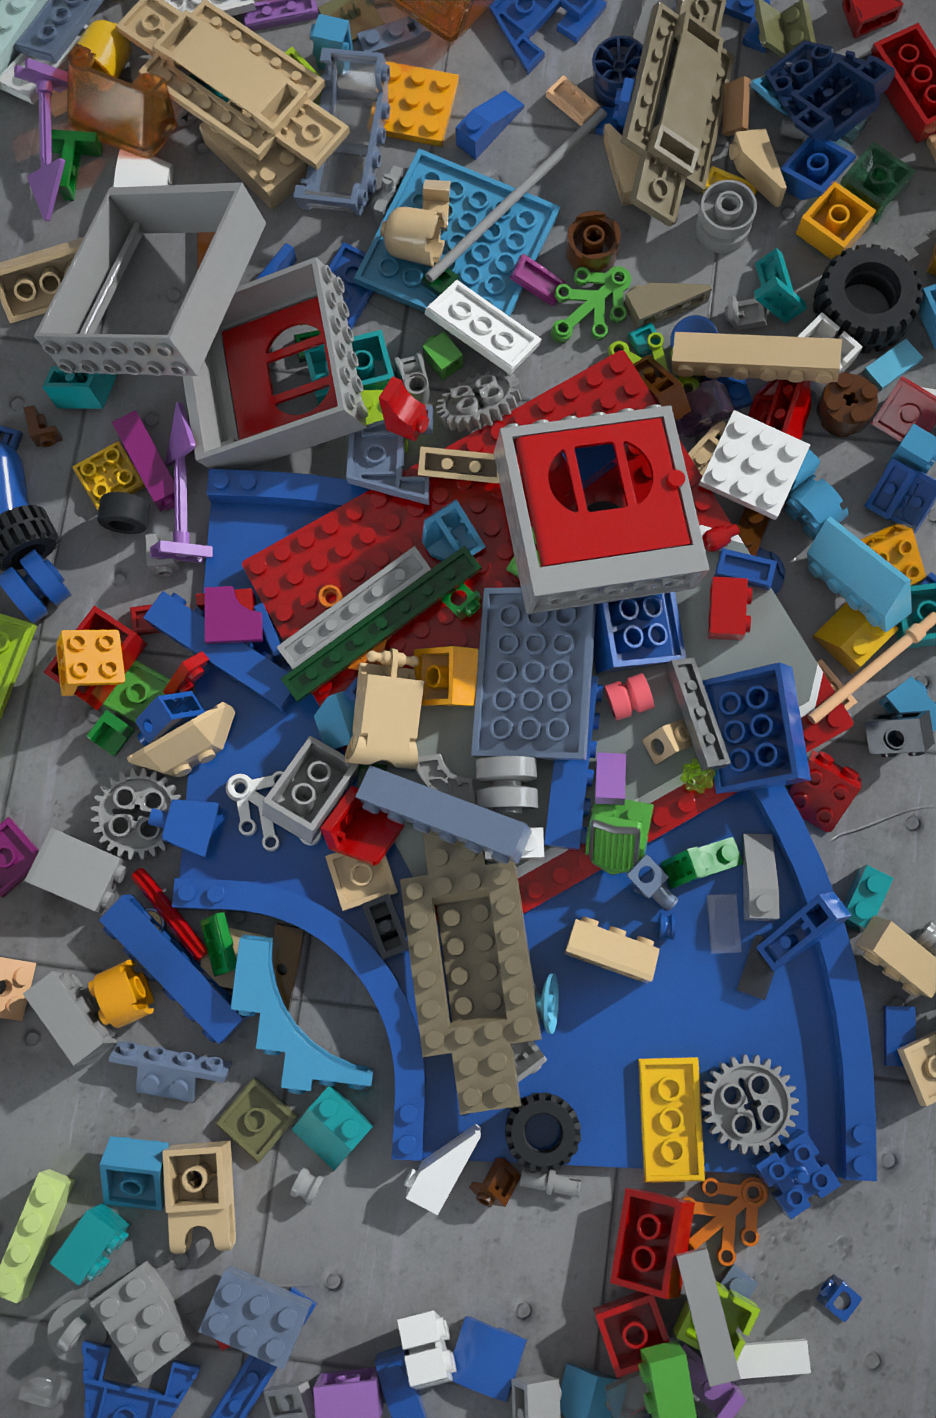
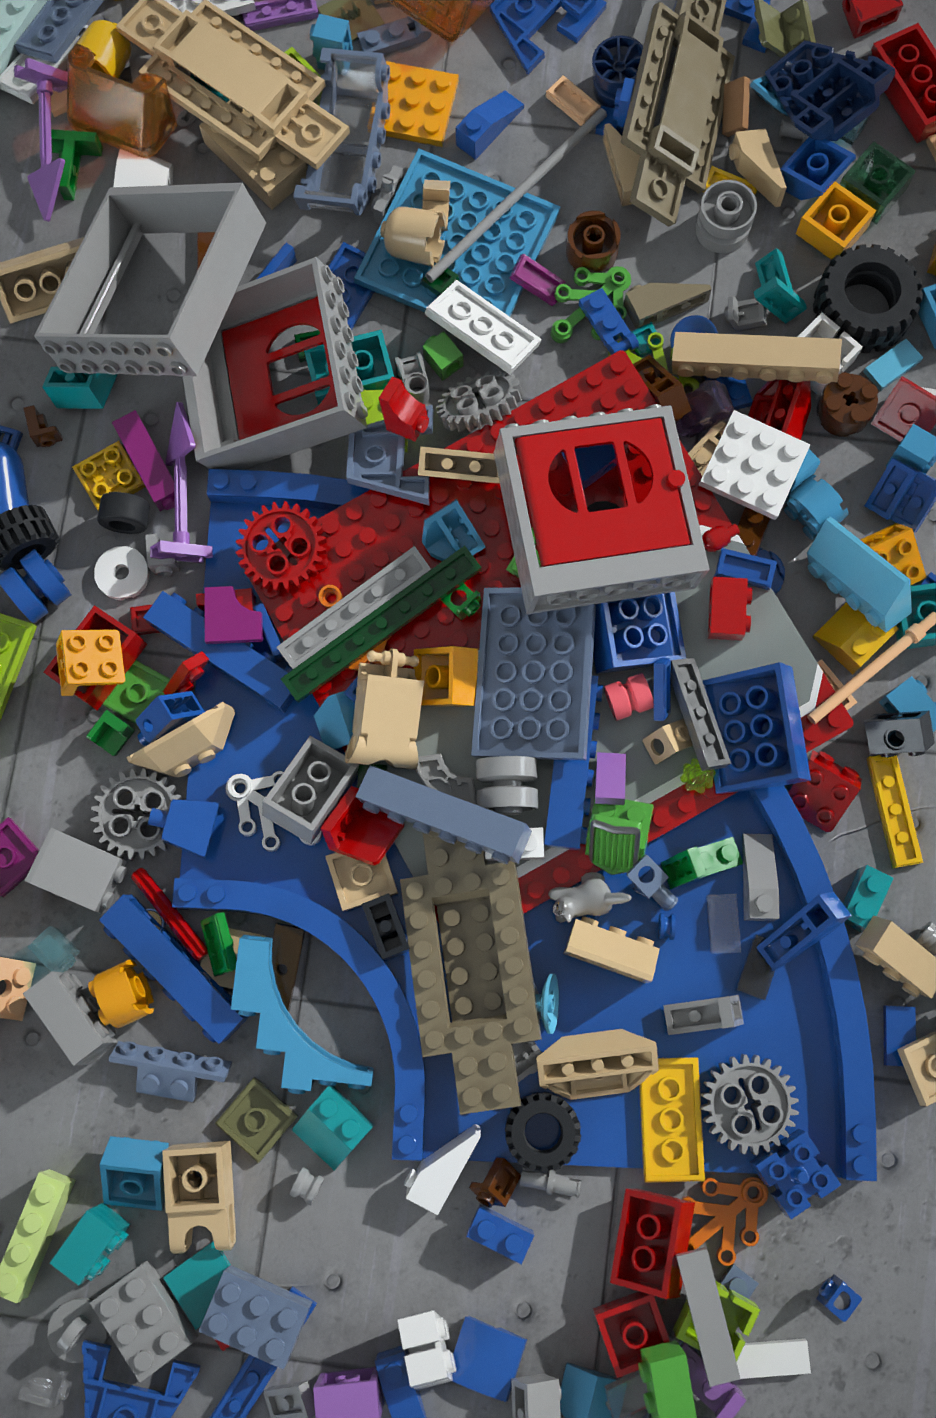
none -> clear light blue brick [28,926,80,972]
none -> white tile [94,546,150,600]
none -> teal tile [163,1241,231,1330]
none -> red gear [236,501,327,592]
none -> blue brick [466,1204,534,1265]
none -> tan wedge [536,1029,659,1100]
none -> light grey animal [548,872,632,923]
none -> blue plate [579,288,639,355]
none -> blue tile [654,658,671,721]
none -> light grey bracket [663,995,744,1035]
none -> yellow tile [866,755,923,869]

